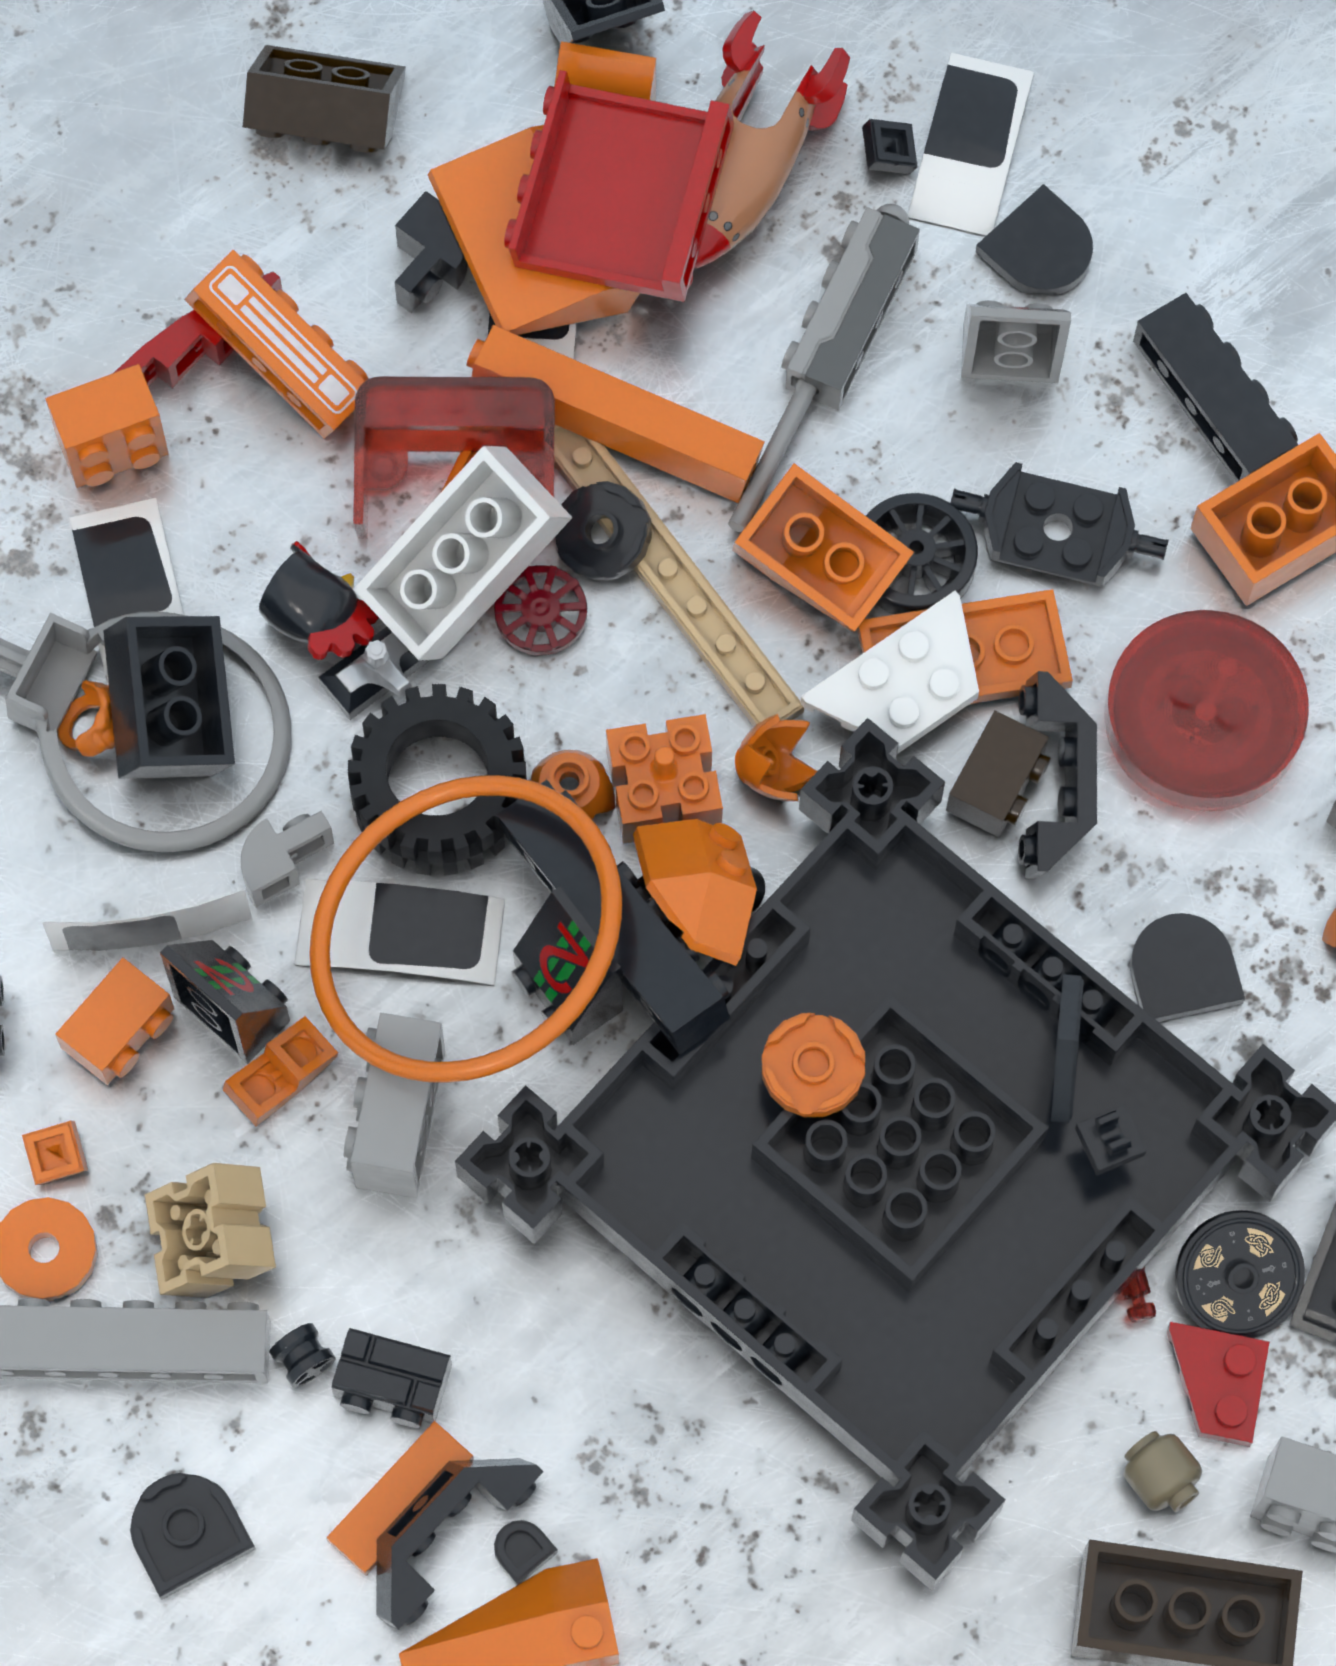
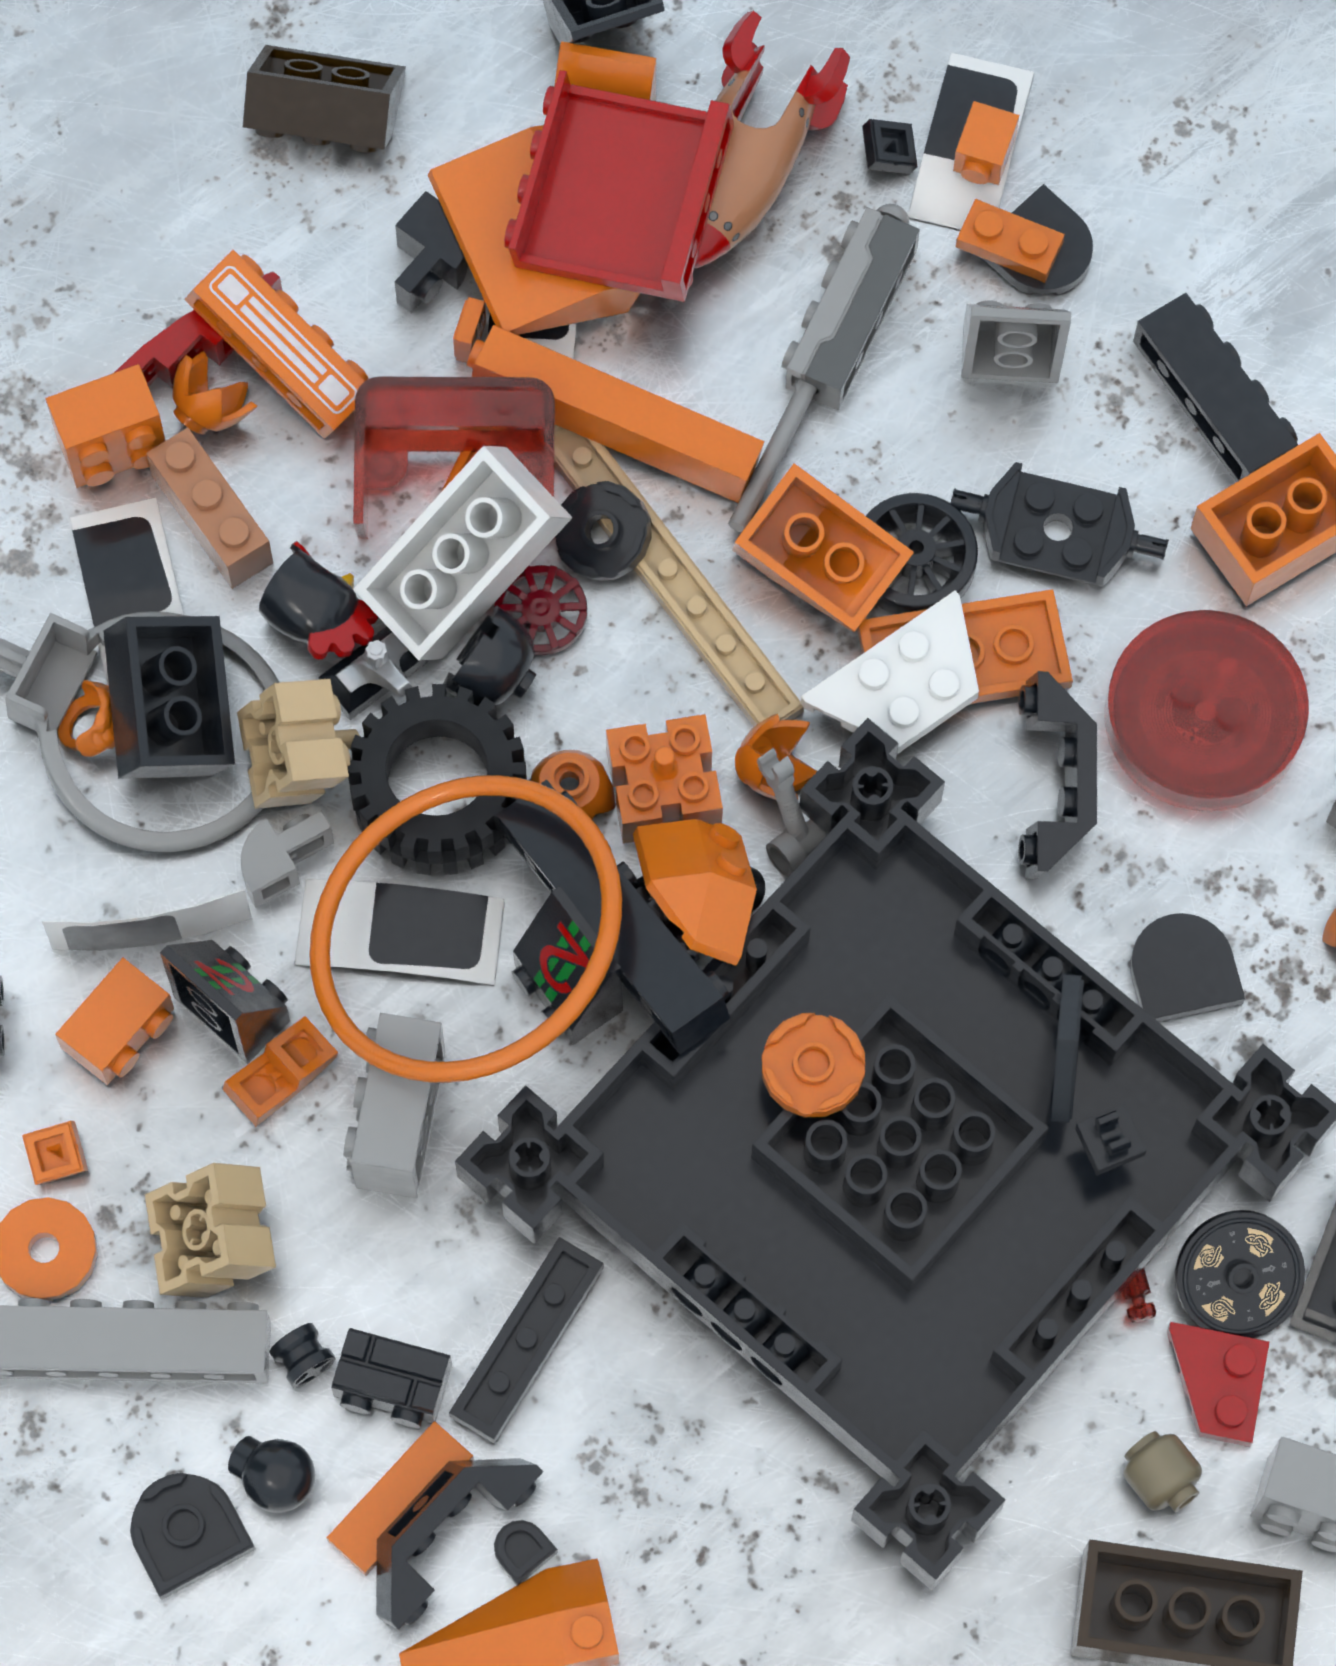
dark brown brick [946,710,1051,838] -> none
none -> nougat brick [146,427,273,589]
none -> orange piece [172,351,258,435]
none -> black piece [228,1436,315,1513]
none -> tan brick [237,679,360,809]
none -> black cylinder [443,606,536,706]
none -> black plate [449,1237,604,1444]
none -> orange tile [453,297,486,363]
none -> light grey brick [757,748,826,877]
none -> orange brick [953,101,1020,185]
none -> orange plate [955,199,1065,283]

